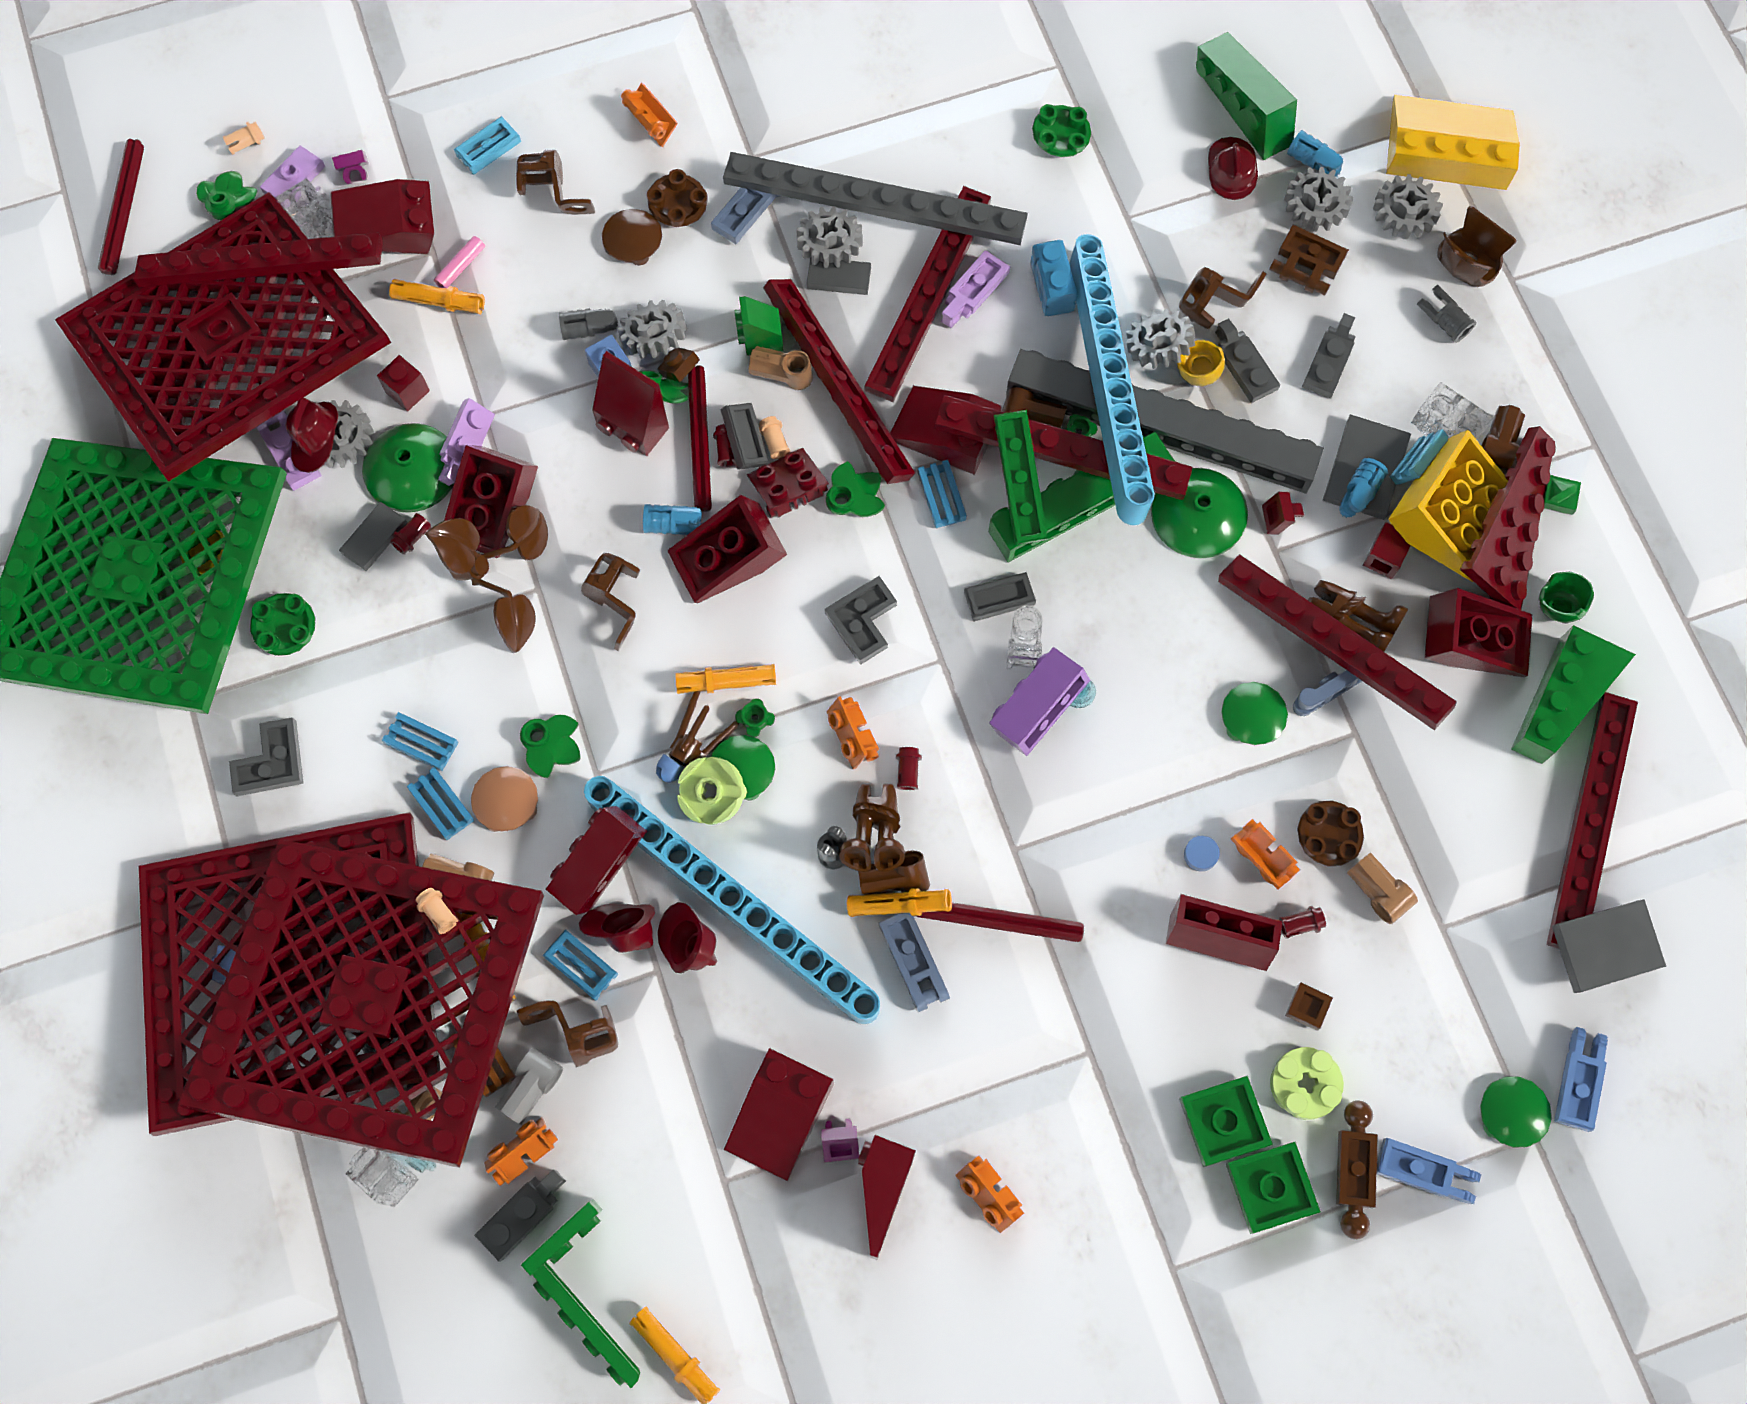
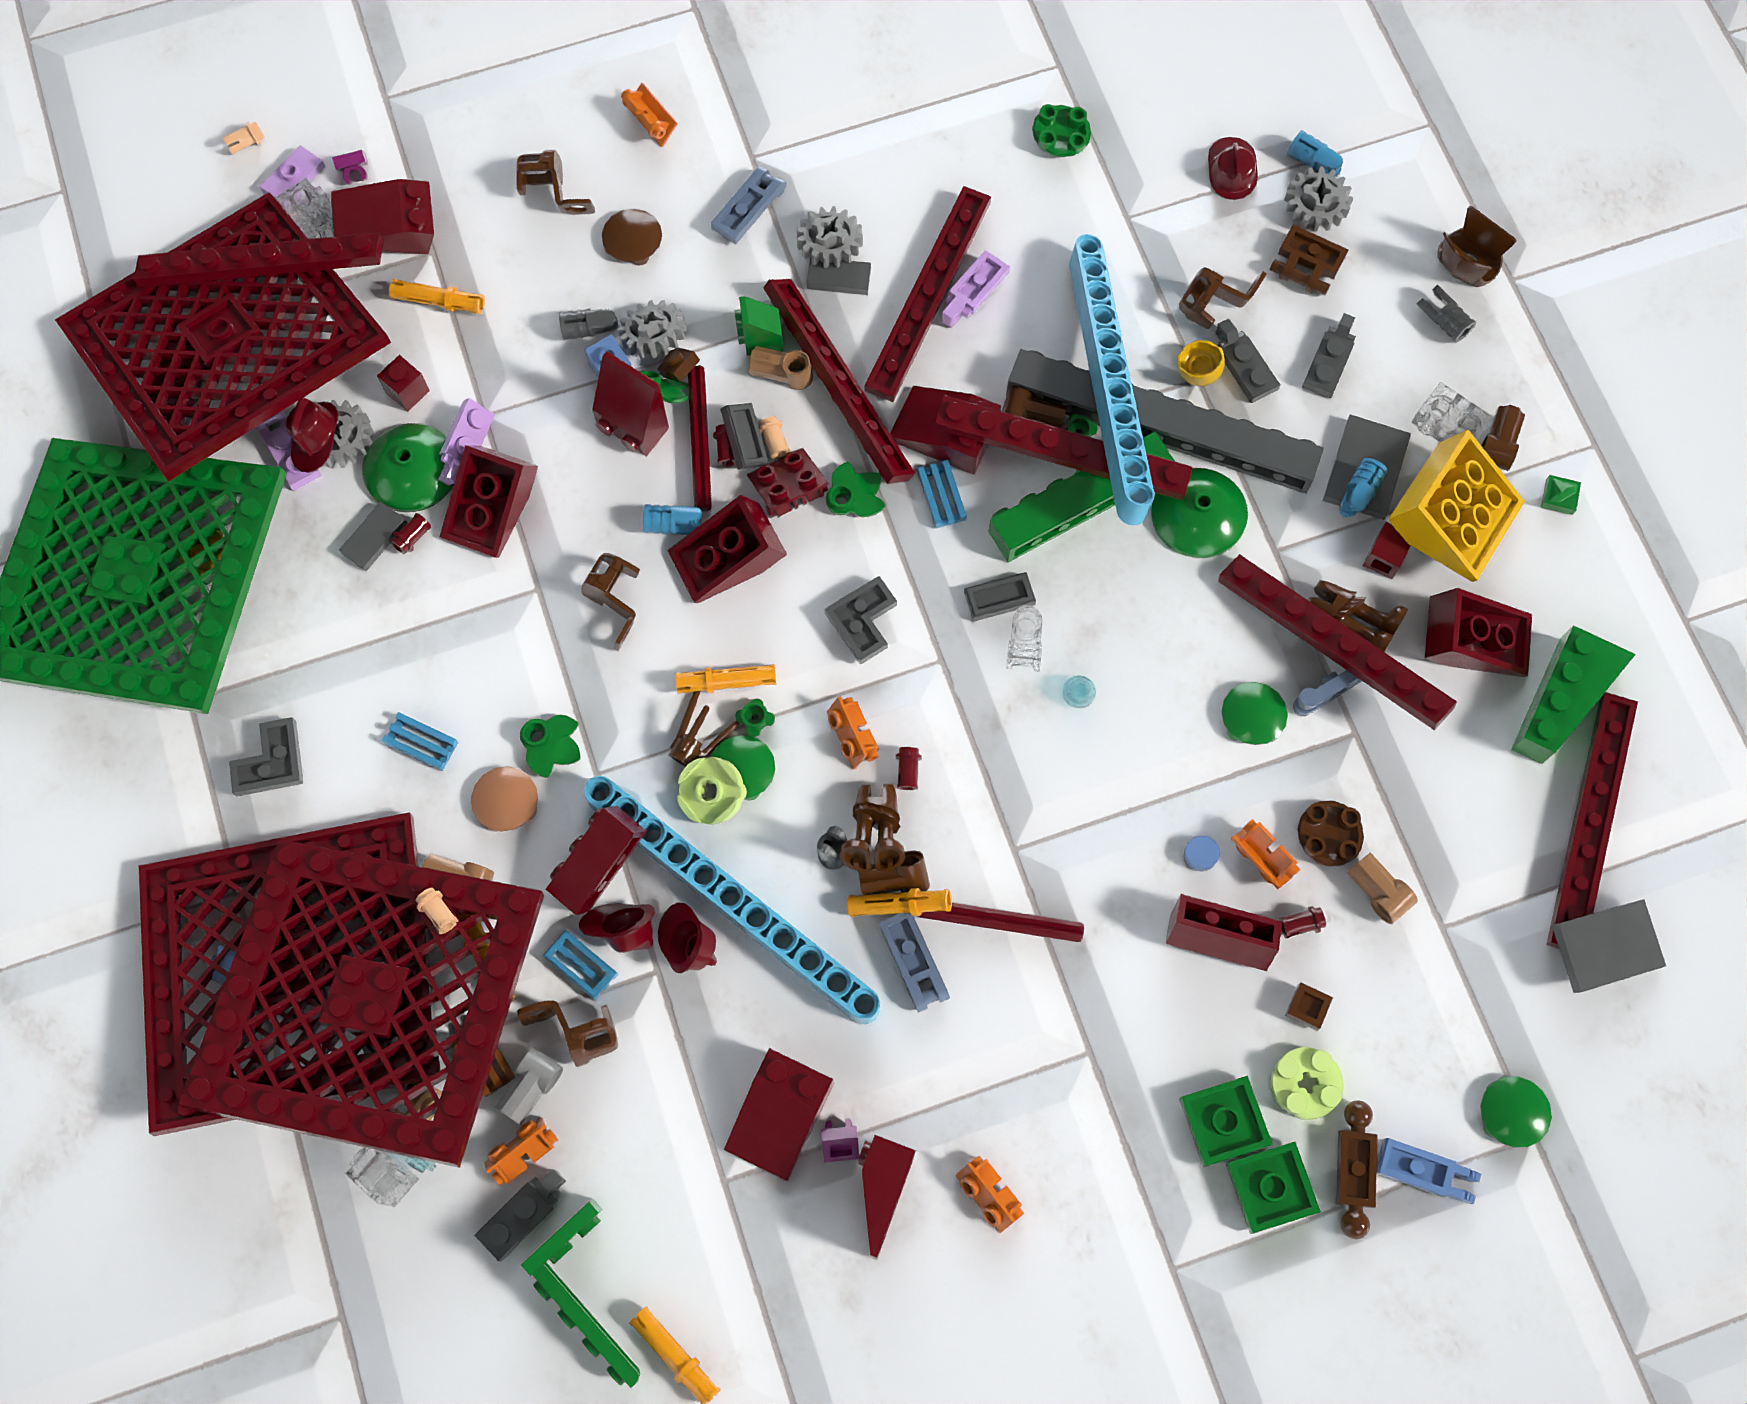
dark red axle [98,139,144,275] -> none
green plate [196,171,258,220] -> none
green dish [250,593,316,656] -> none
dark azure tile [407,767,475,840] -> none
reddish brown plant [425,505,548,653] -> none
bright pink piece [434,236,485,288] -> none
medium azure tile [454,116,521,175] -> none
reddish brown dish [647,169,708,227] -> none
medium blue hinge [656,754,684,783] -> none
dark grey plate [723,152,1028,246] -> none
medium lavender brick [989,647,1091,756] -> none
green tile [994,410,1048,545] -> none
dark azure brick [1030,240,1077,317] -> none
light grey gear [1126,309,1195,369] -> none
green wedge [1196,32,1297,161] -> none
dark red tile [1262,491,1304,535] -> none
light grey gear [1373,174,1443,239] -> none
yellow slope [1386,95,1520,190] -> none
medium azure tile [1390,429,1449,485] -> none
dark red wing [1460,426,1556,610] -> none
green hair [1538,571,1594,624] -> none
medium blue hinge [1554,1027,1608,1132] -> none

